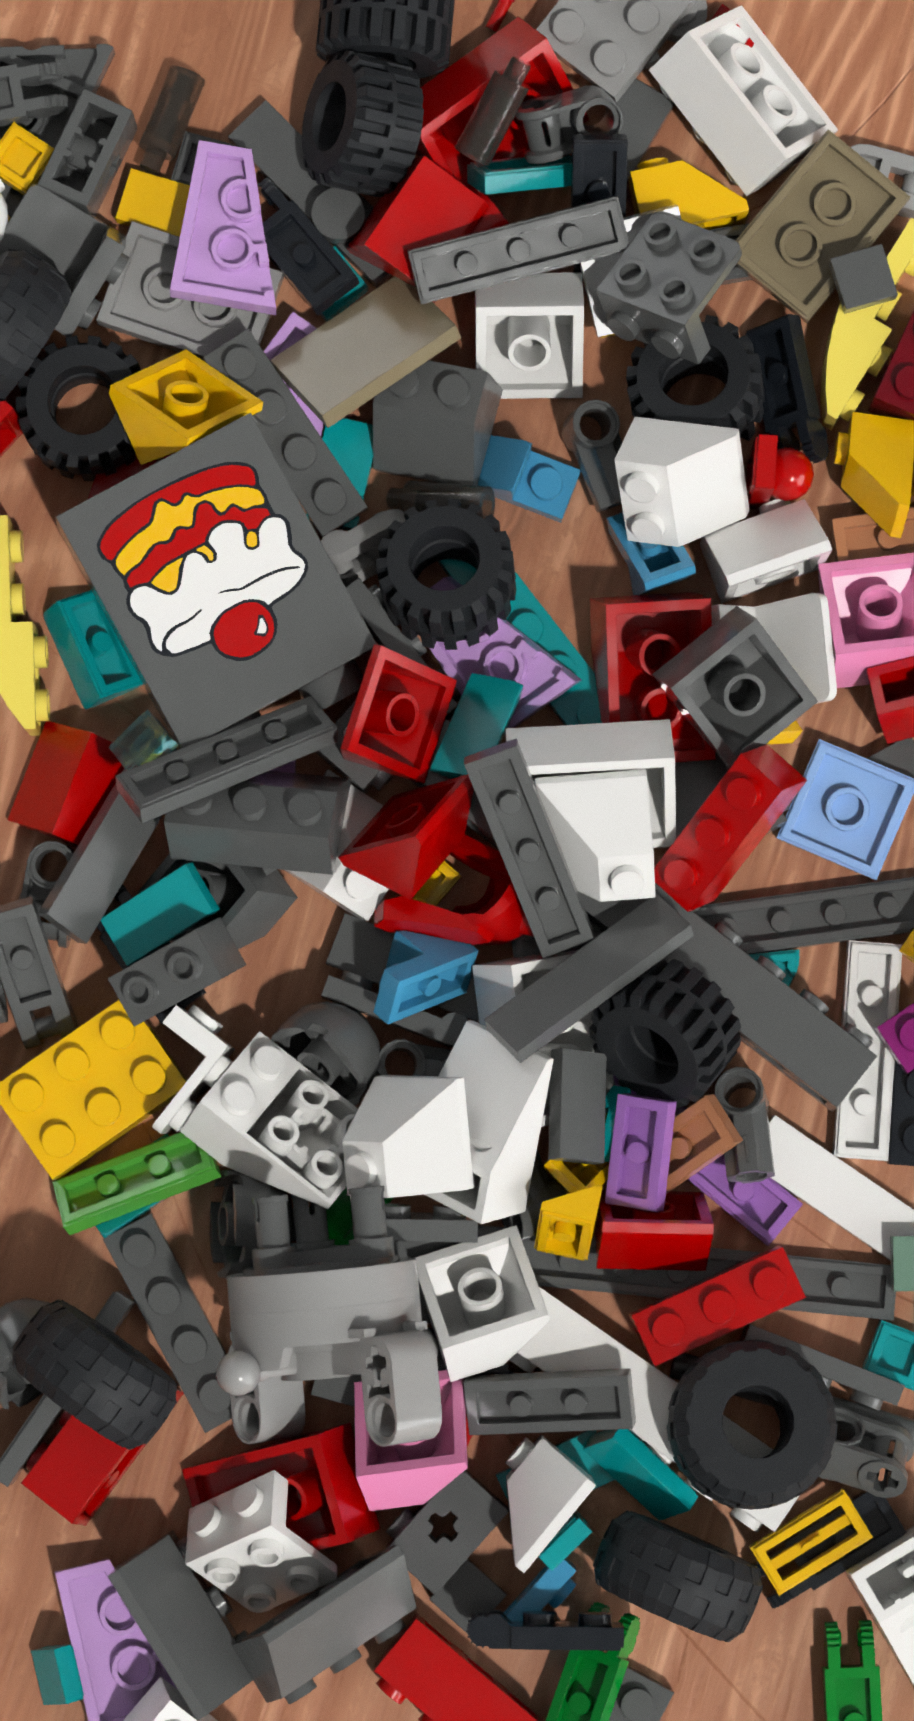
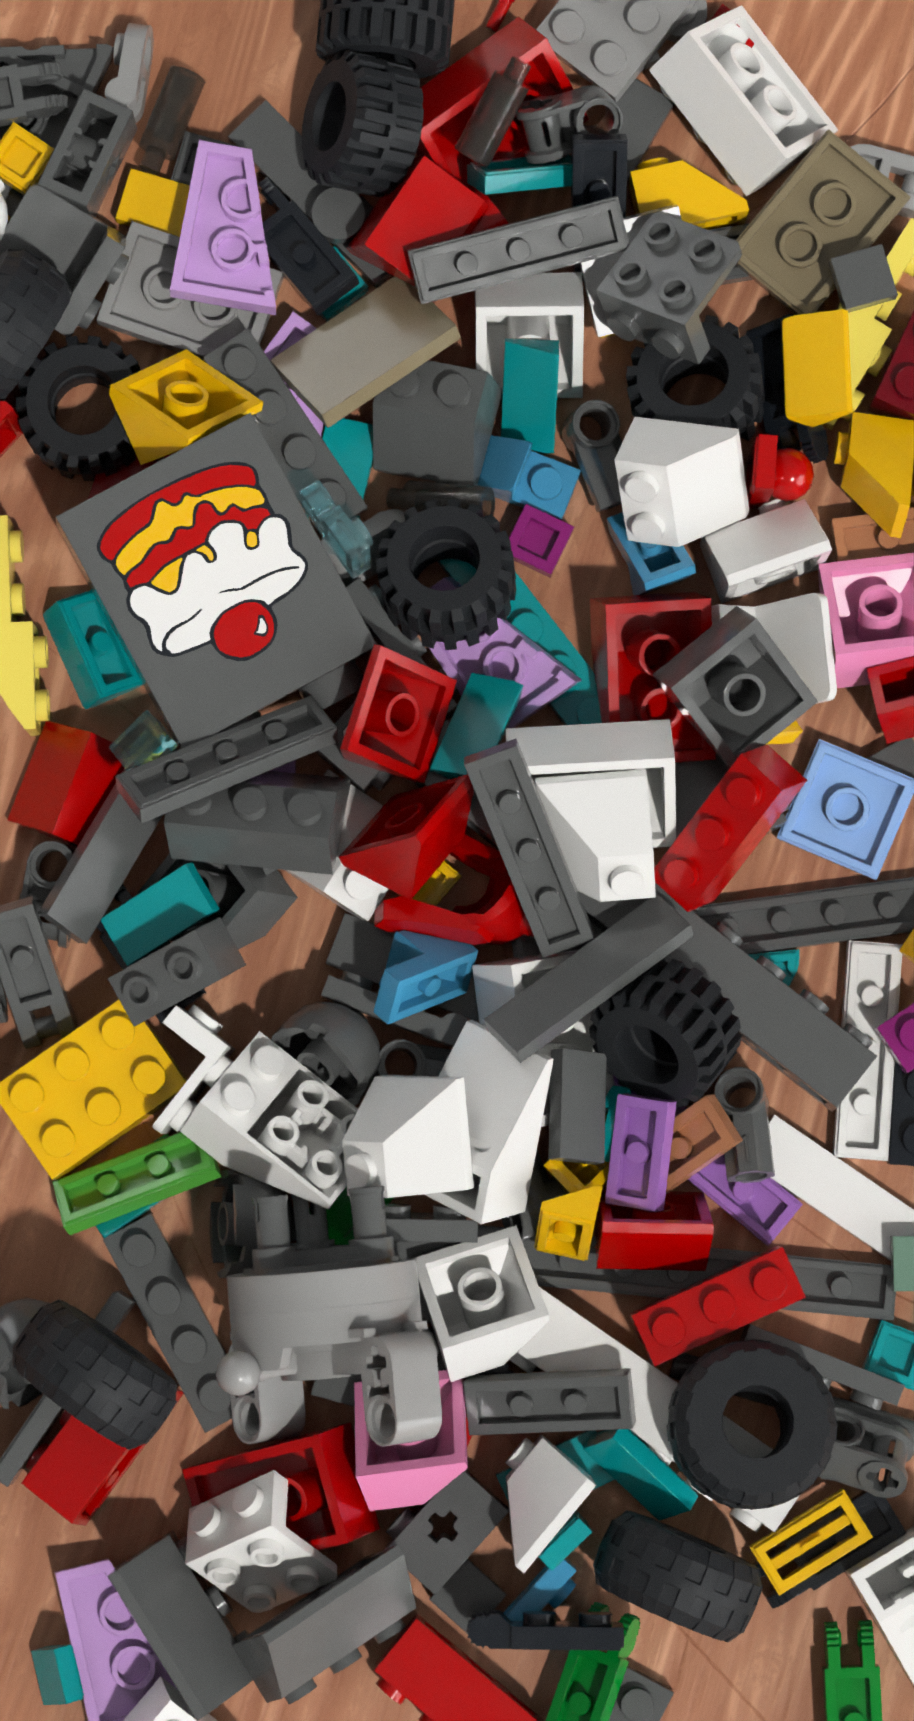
none -> light grey plate [105,23,154,123]
none -> clear light blue plate [300,480,373,579]
none -> teal slope [501,338,559,453]
none -> magenta plate [509,504,574,578]
none -> yellow slope [782,309,853,428]

